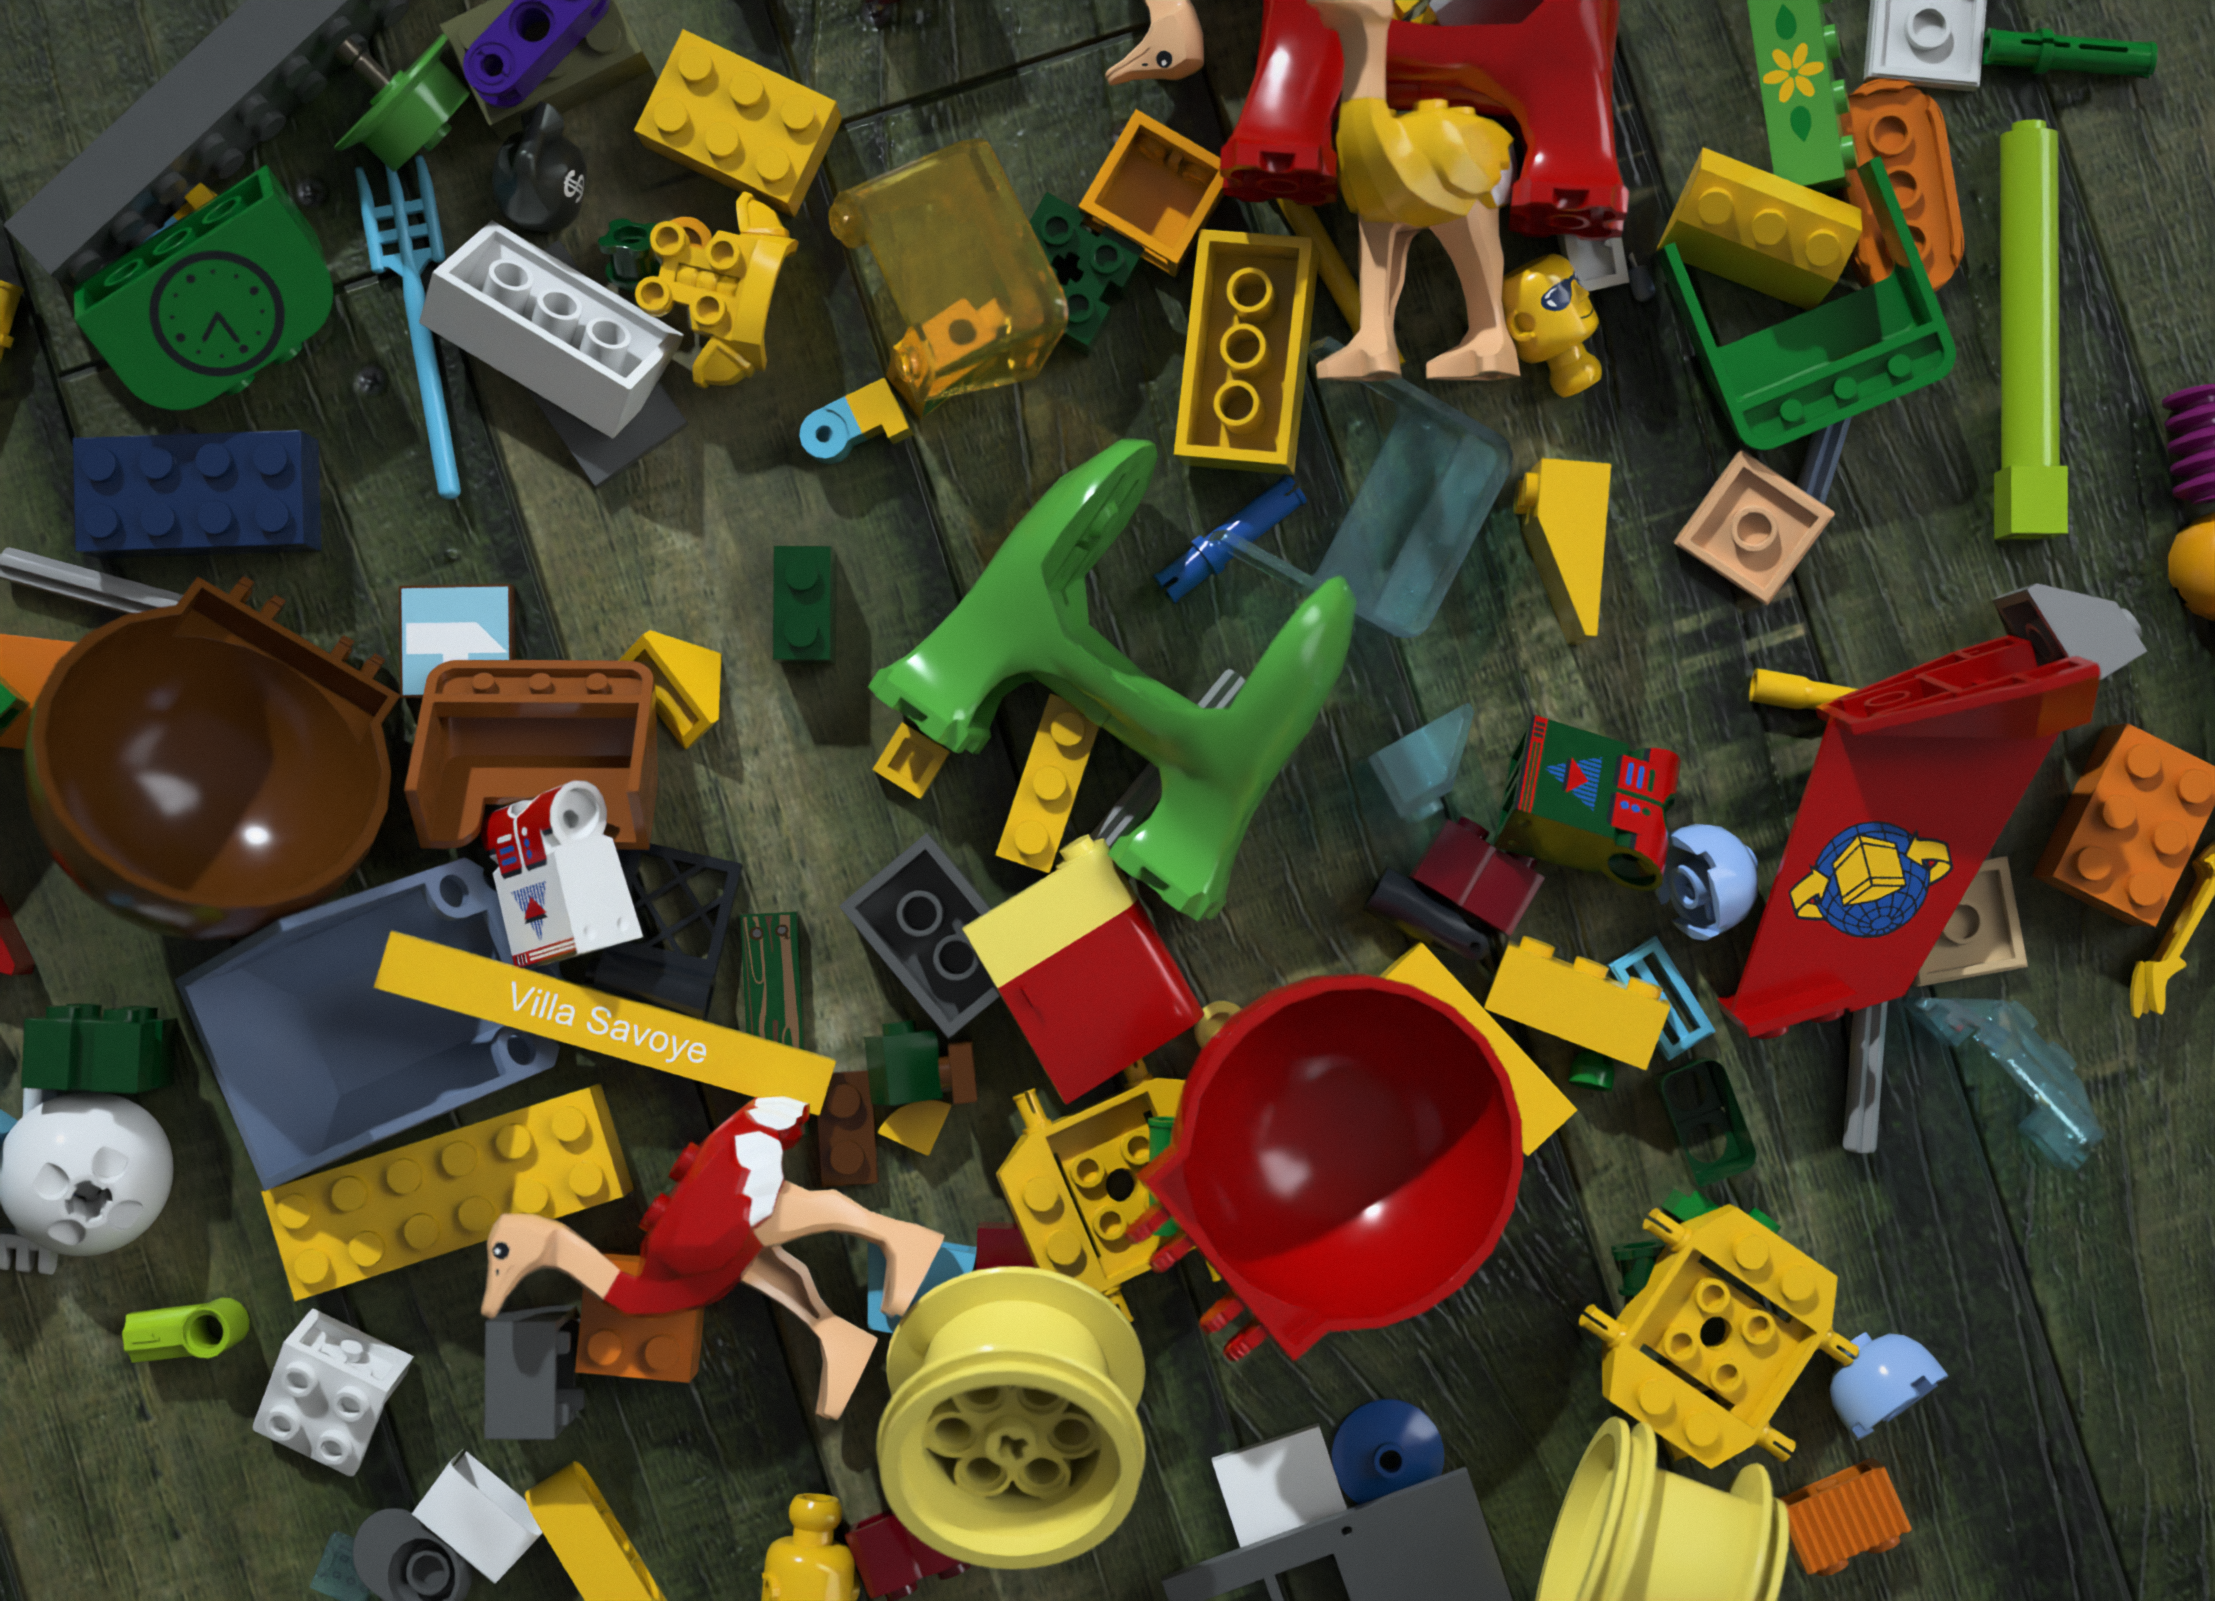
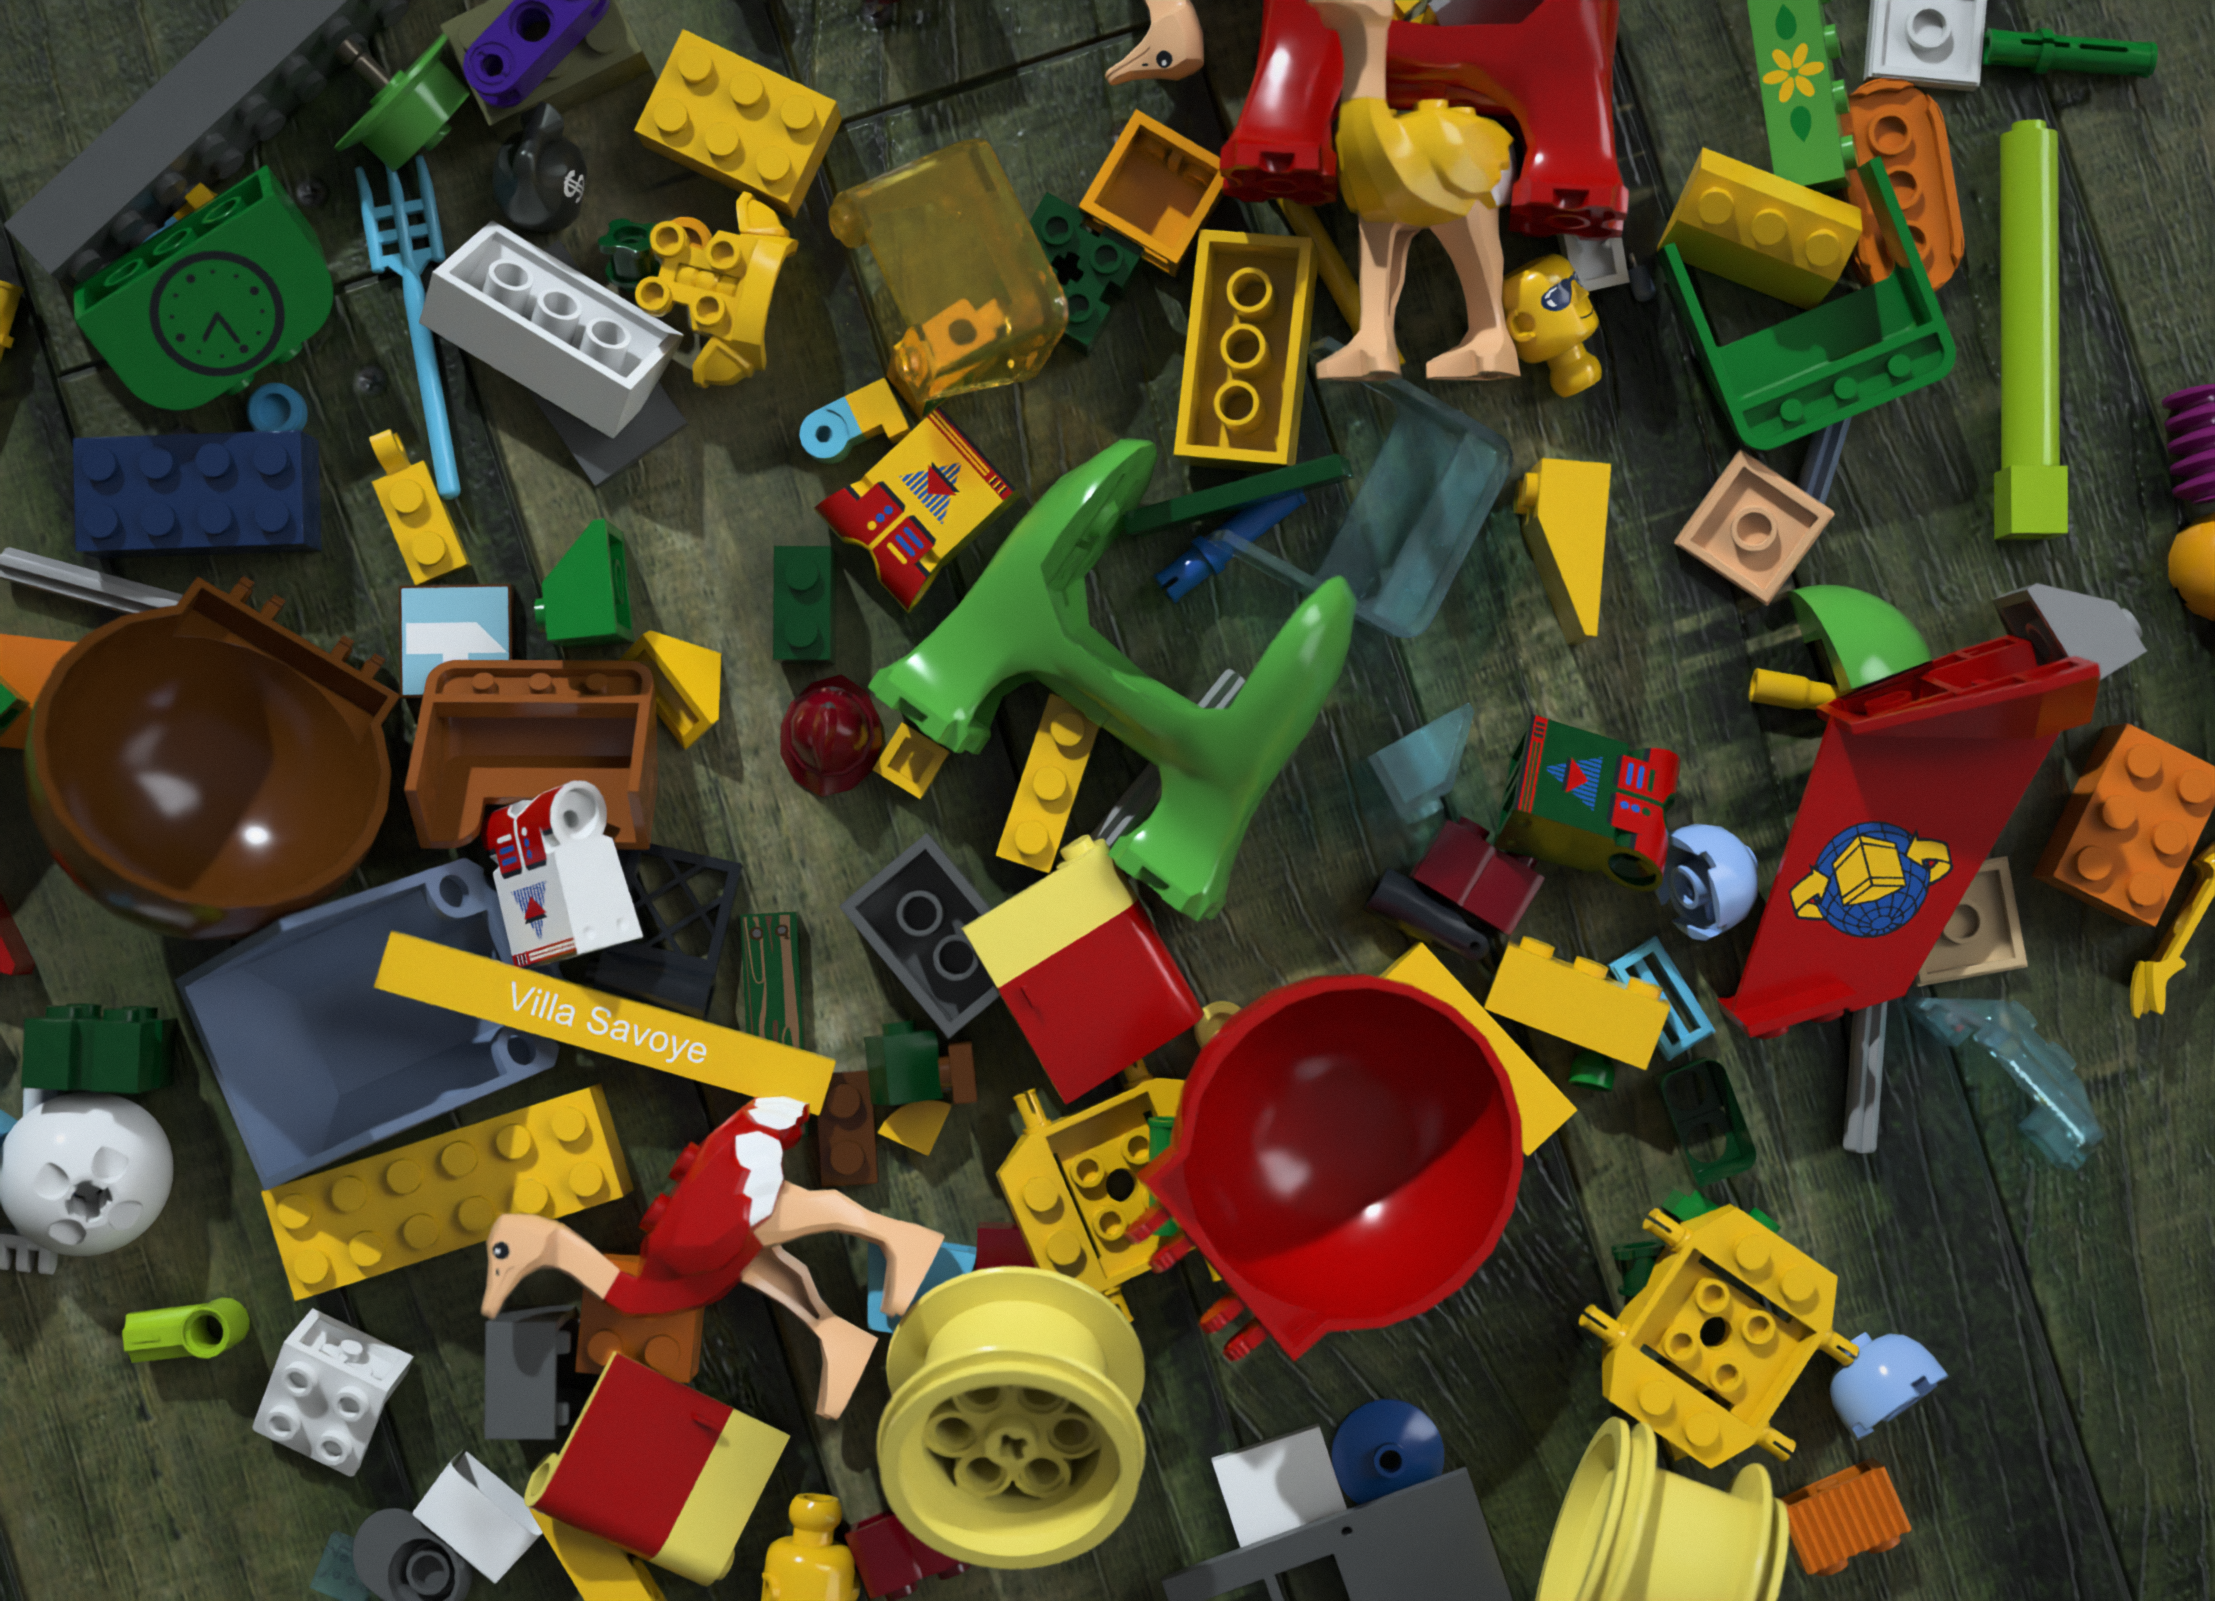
none -> dark azure tile [246,383,308,432]
none -> yellow plate [369,429,471,586]
none -> red door [524,1351,790,1587]
none -> green slope [535,519,635,650]
none -> dark red piece [780,674,882,797]
none -> piece [814,405,1022,613]
none -> dark green tile [1123,453,1354,537]
none -> bright green brick [1787,585,1933,692]

